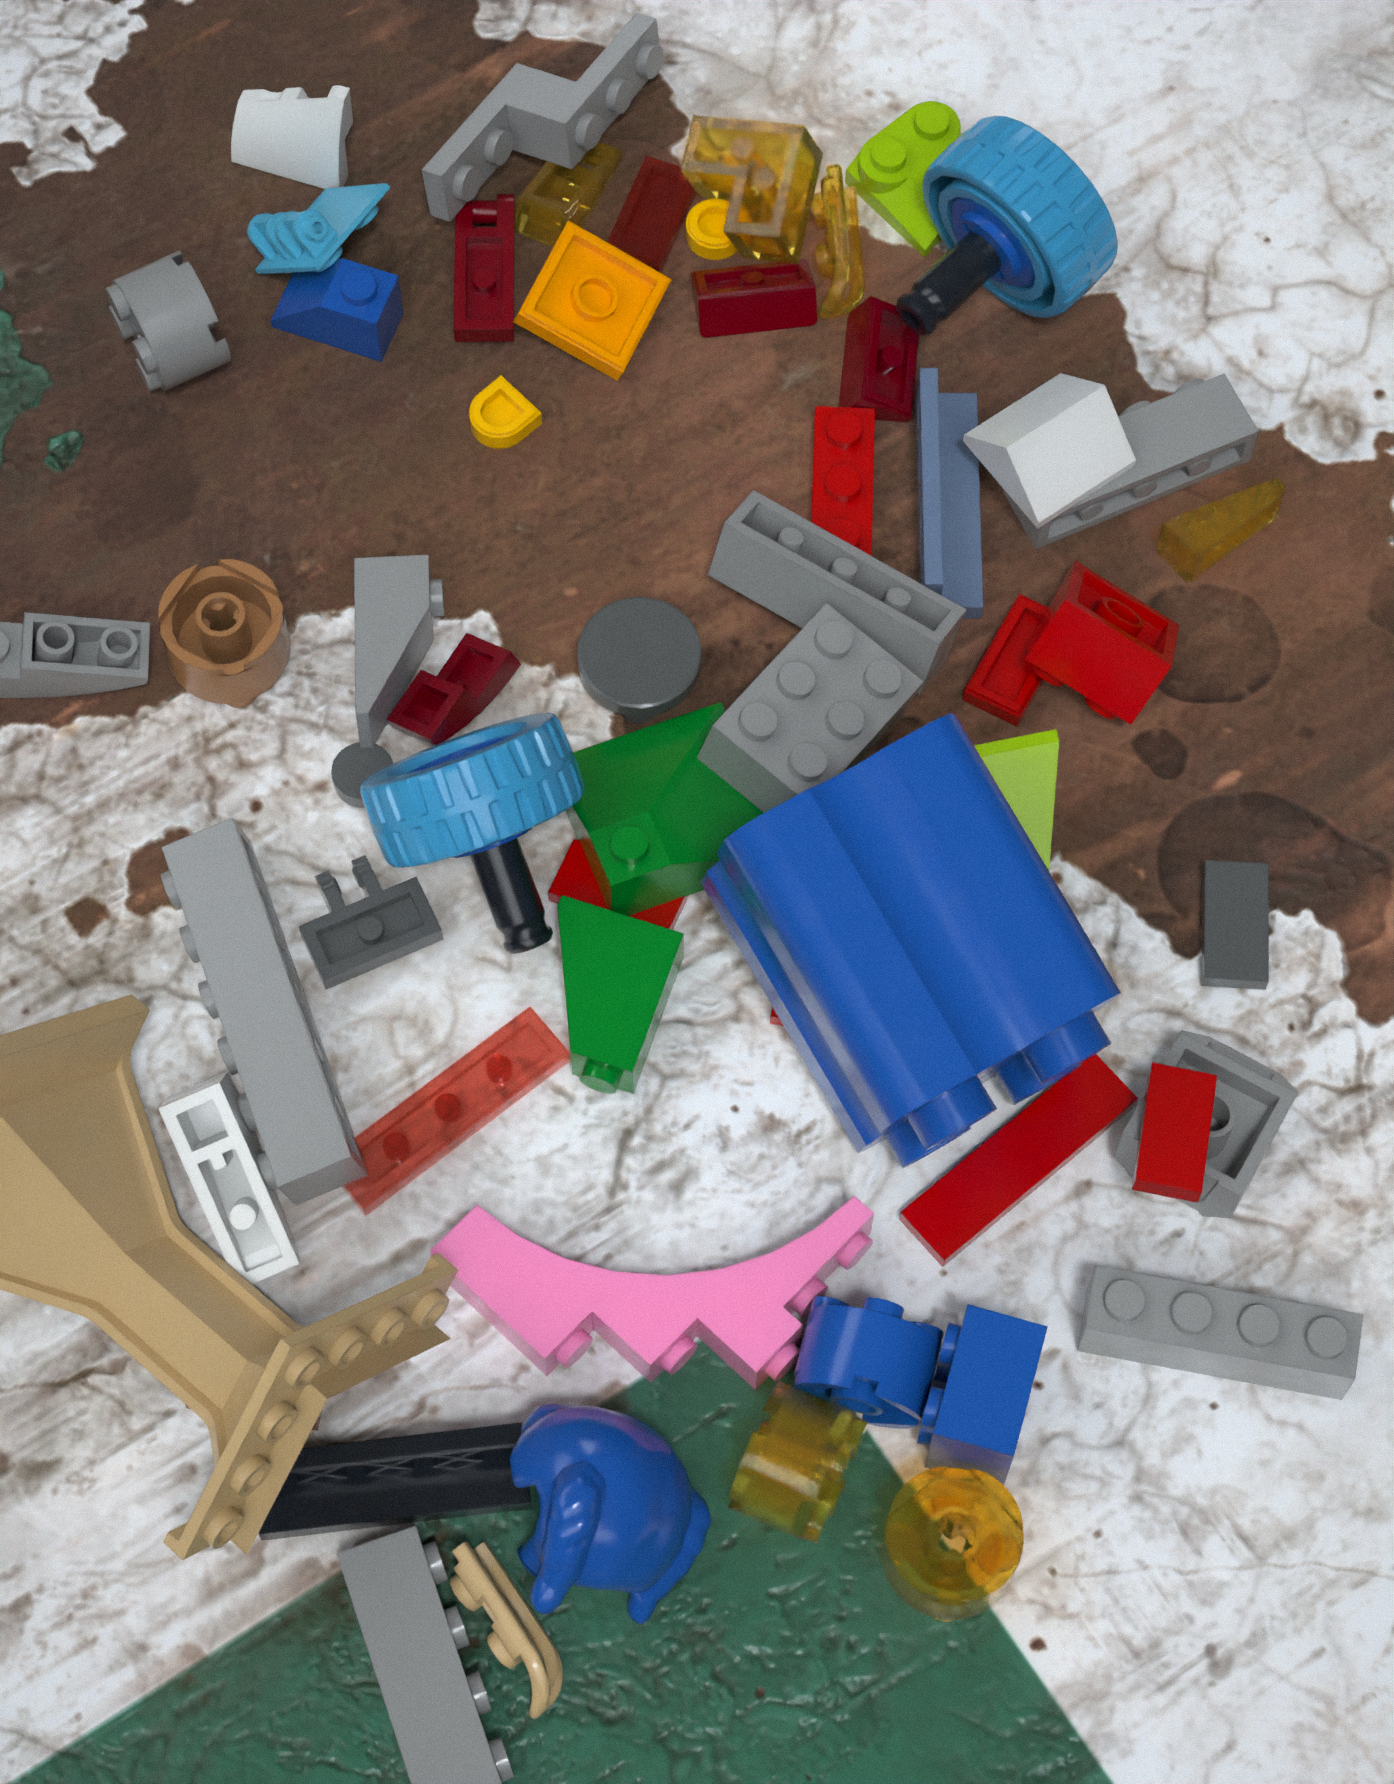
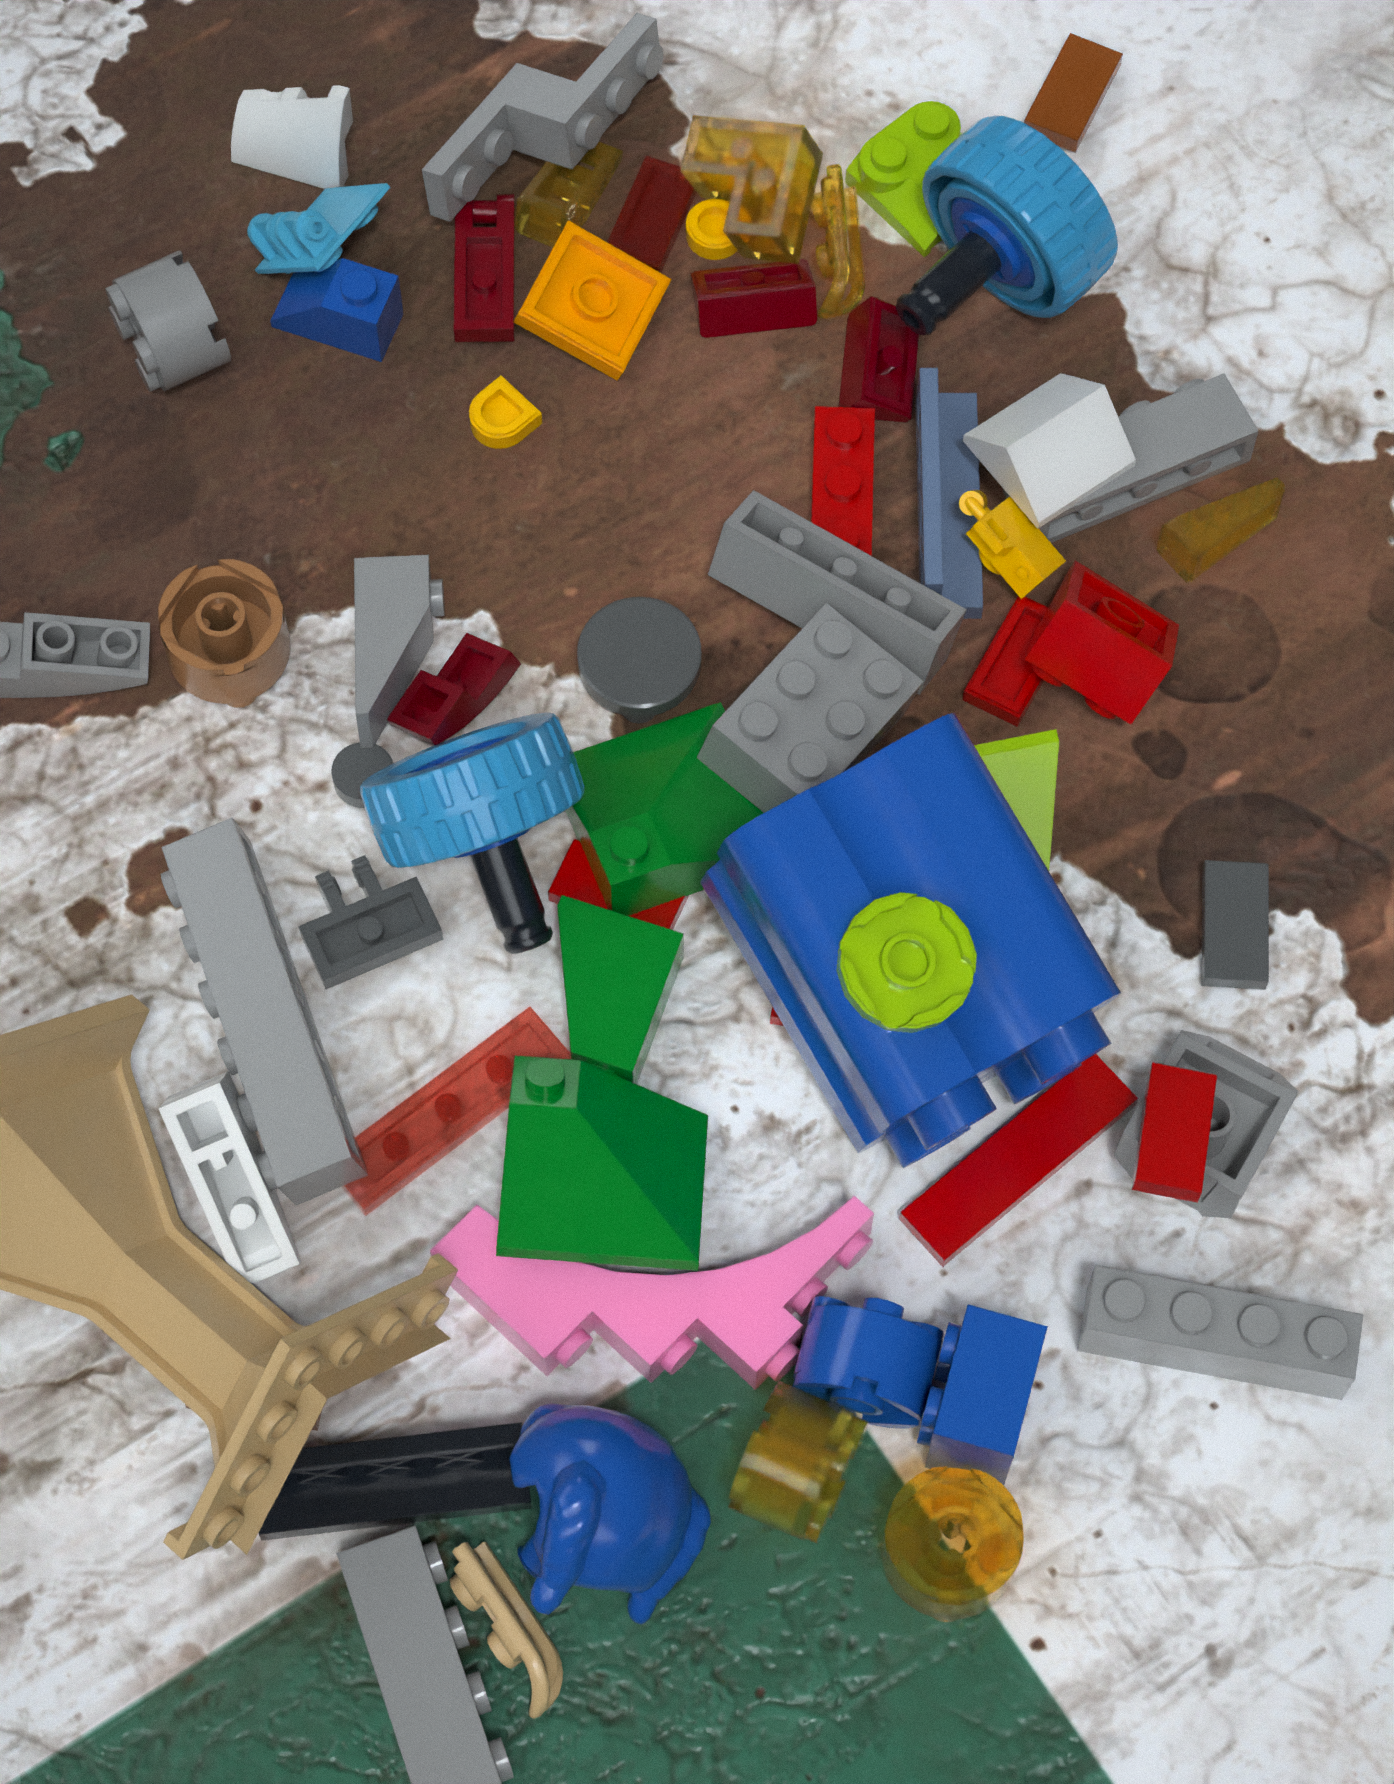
none -> green slope [496,1055,708,1271]
none -> lime tile [836,892,977,1033]
none -> yellow piece [959,490,1066,599]
none -> dark orange tile [1024,33,1123,153]

